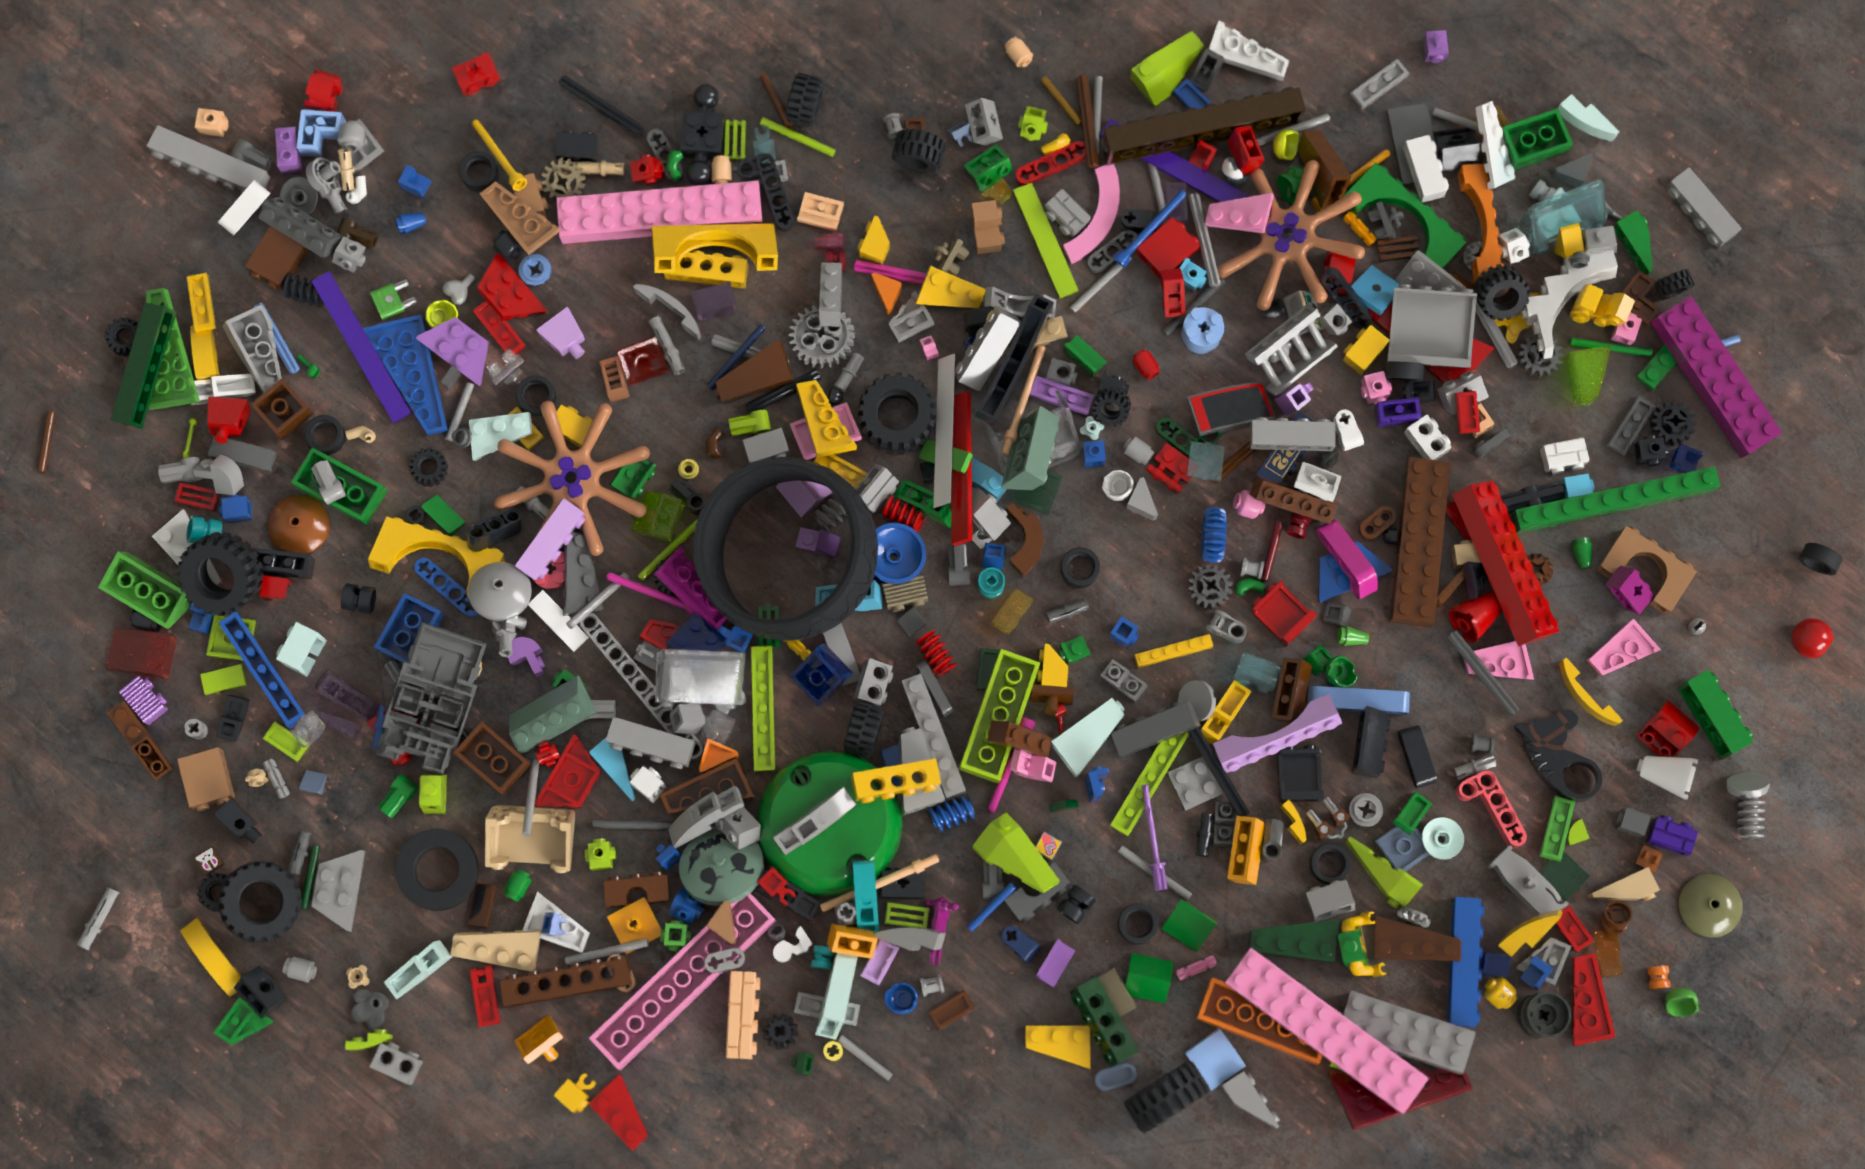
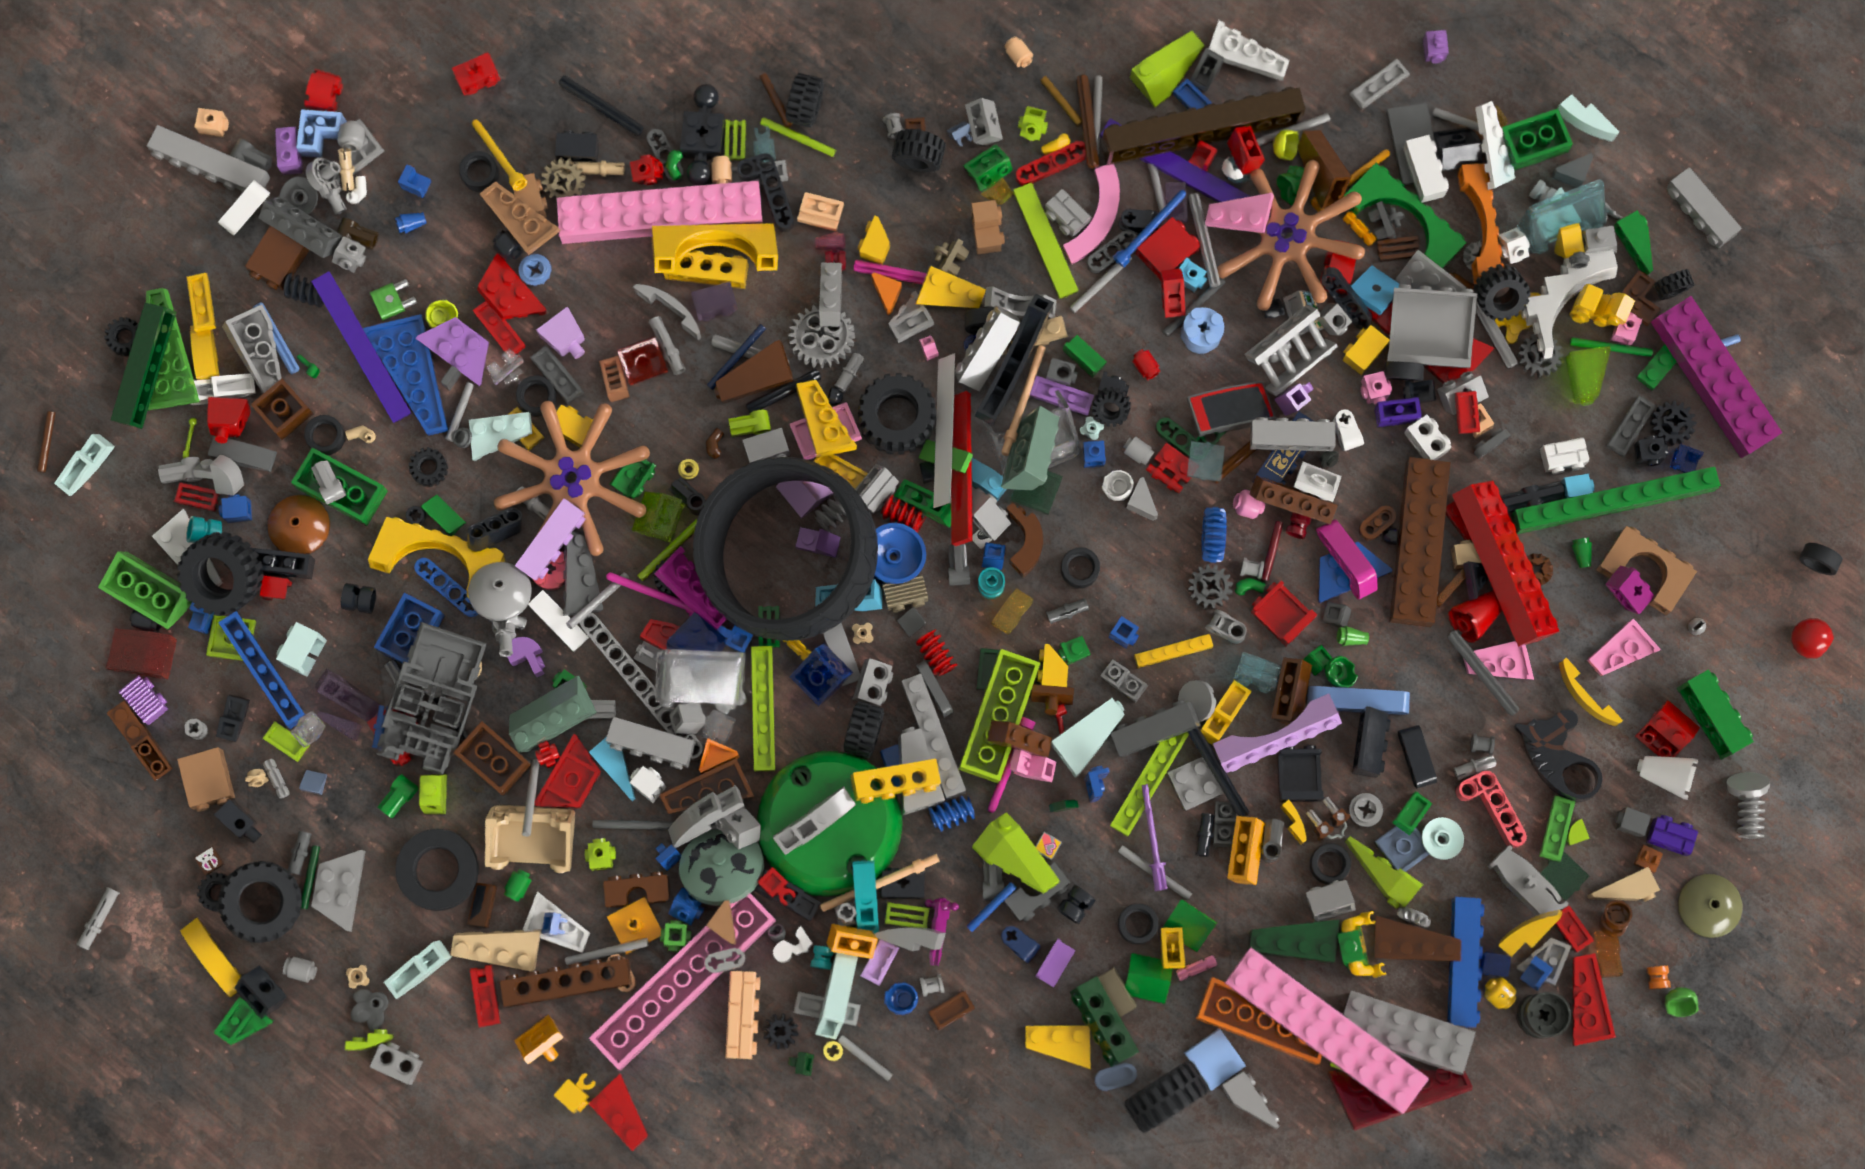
lime tile [200,664,247,695] -> none
light grey rock [443,274,476,305] -> none
none -> light aqua slope [54,434,115,496]
none -> dark grey tile [530,345,584,405]
none -> tan plate [852,623,873,644]
none -> yellow slope [1161,928,1185,968]

